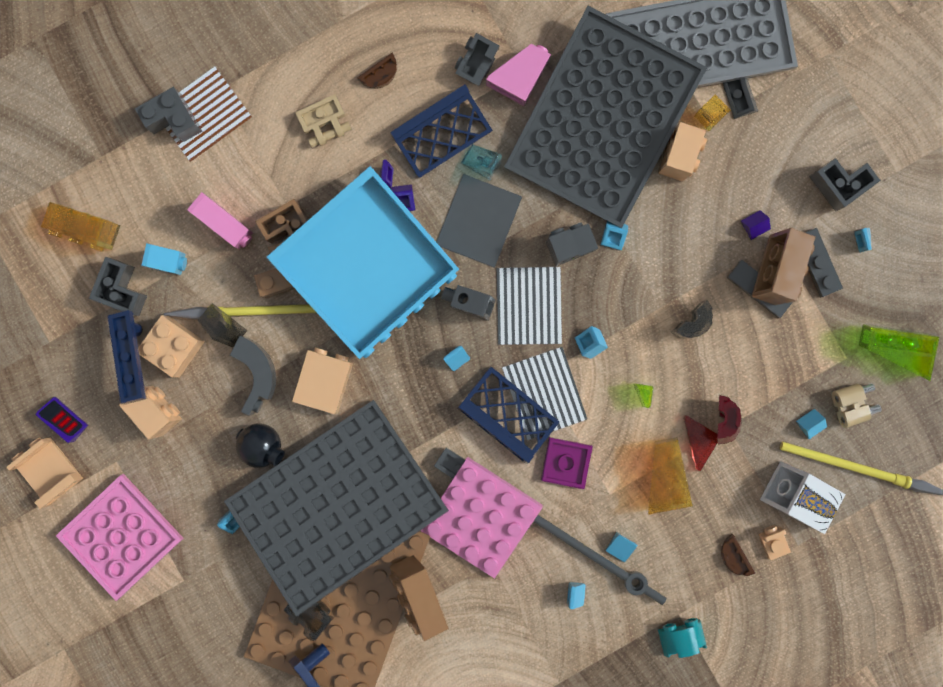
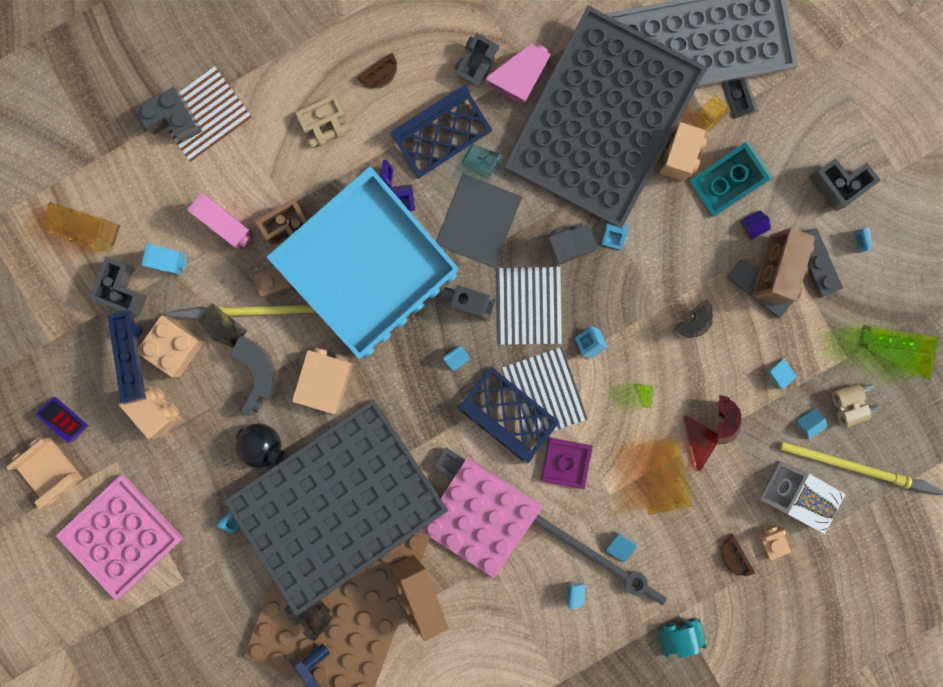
none -> teal slope [689,141,774,217]
none -> medium azure slope [765,358,797,389]

